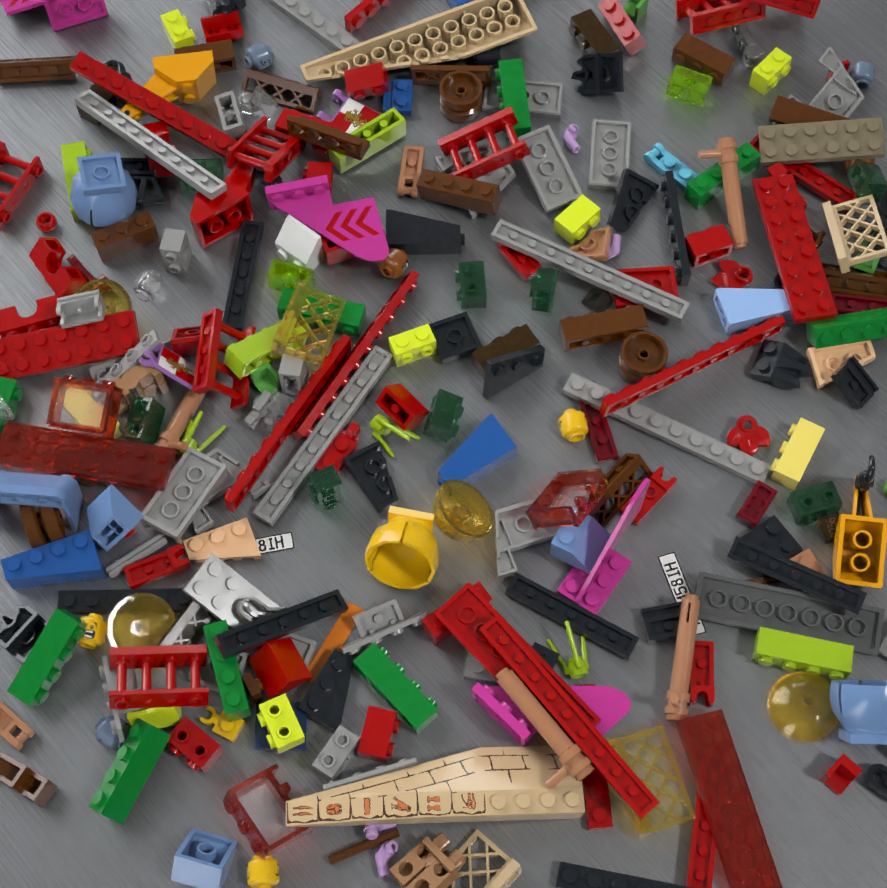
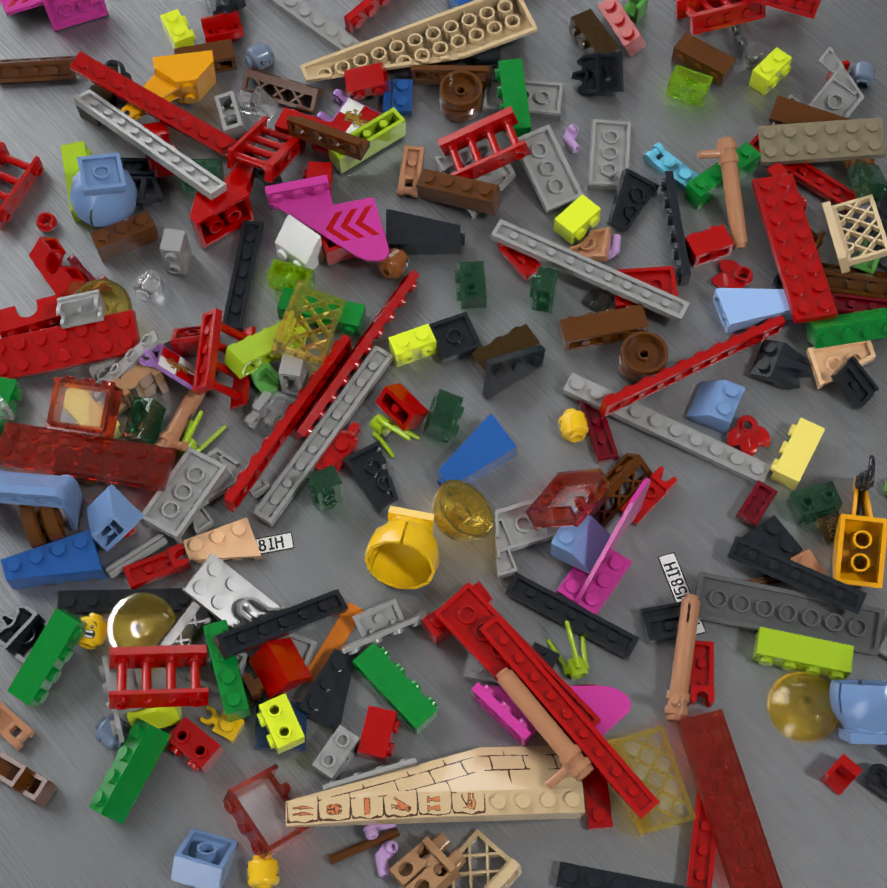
none -> medium blue slope [685,379,745,434]

